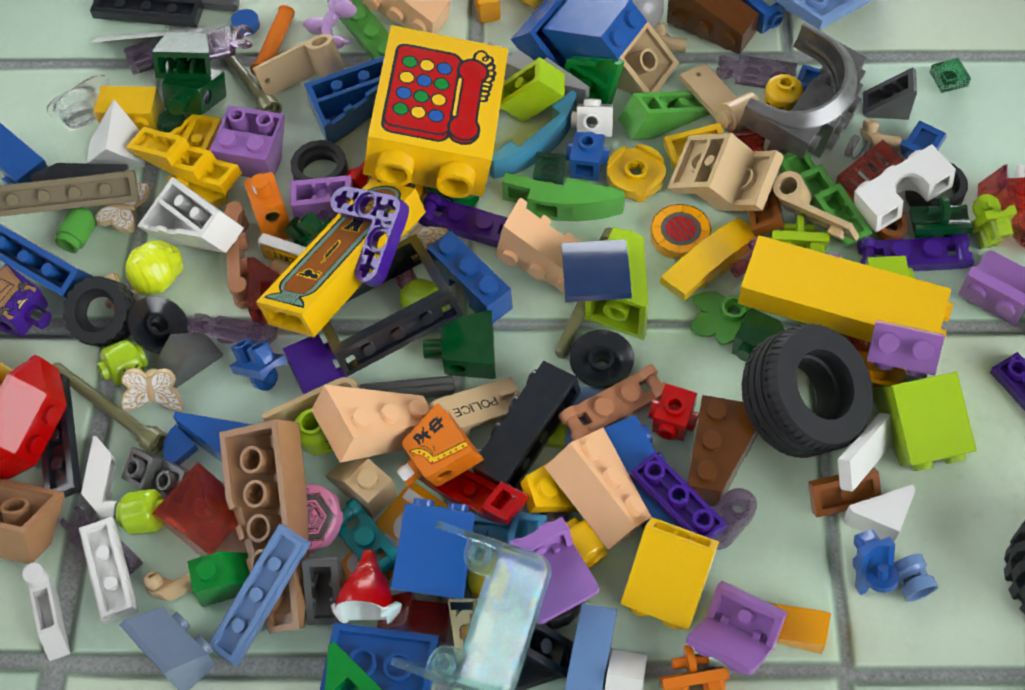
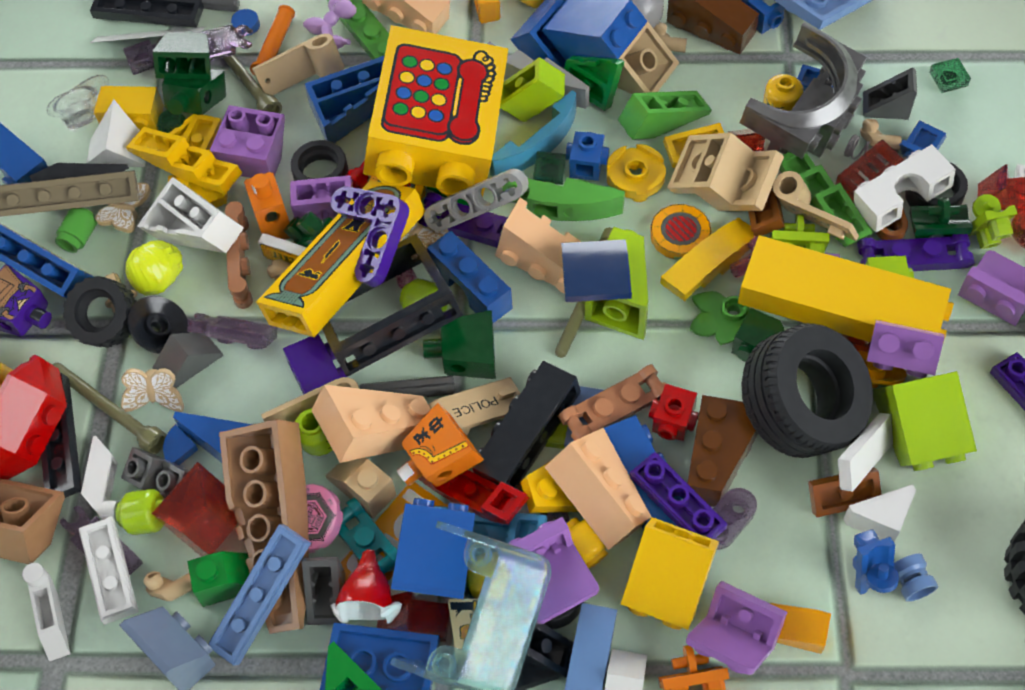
lime head [96,339,148,386] -> none
blue hips [229,338,288,391] -> none
clear red slope [248,257,281,326] -> none
black dish [569,330,634,388] -> none
white brick [571,98,613,137] -> none
tan door [679,63,761,132] -> none
clear purple plate [716,55,797,88] -> none
none -> light grey beam [424,169,529,232]

